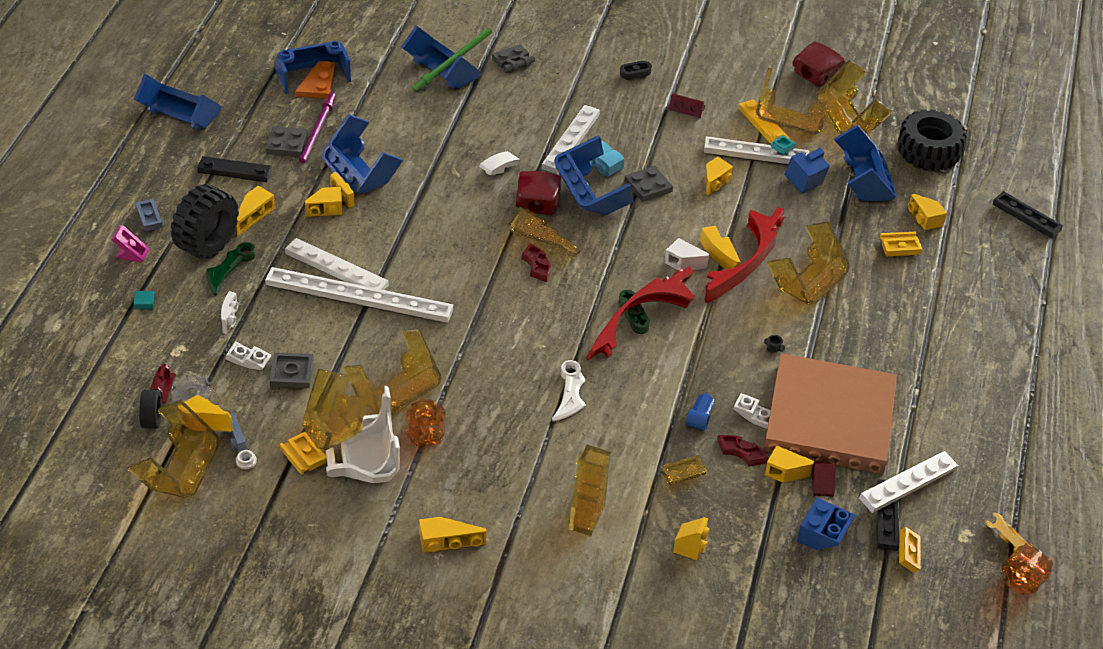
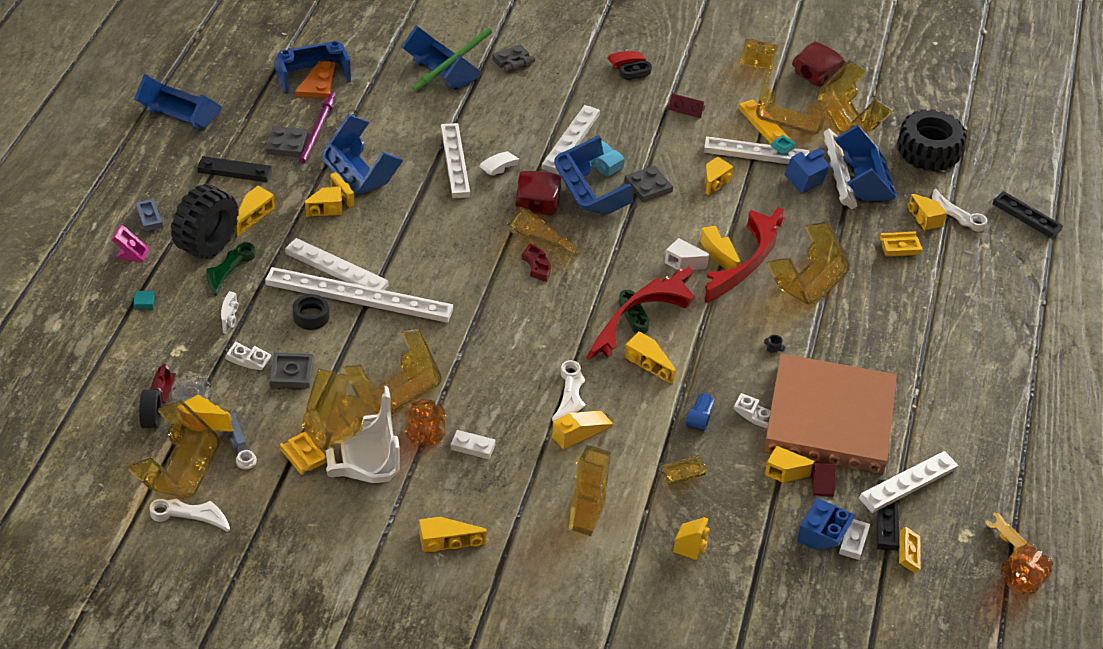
dark red tile [717,435,768,467] -> none
none -> white piece [150,499,230,532]
none -> black tyre [292,294,330,330]
none -> white plate [441,123,470,198]
none -> white plate [451,430,496,459]
none -> yellow slope [552,411,613,450]
none -> red slope [607,51,646,69]
none -> yellow slope [624,332,676,384]
none -> clear yellow brick [741,39,778,70]
none -> white plate [824,129,857,210]
none -> white plate [839,519,870,560]
none -> white piece [932,189,987,232]

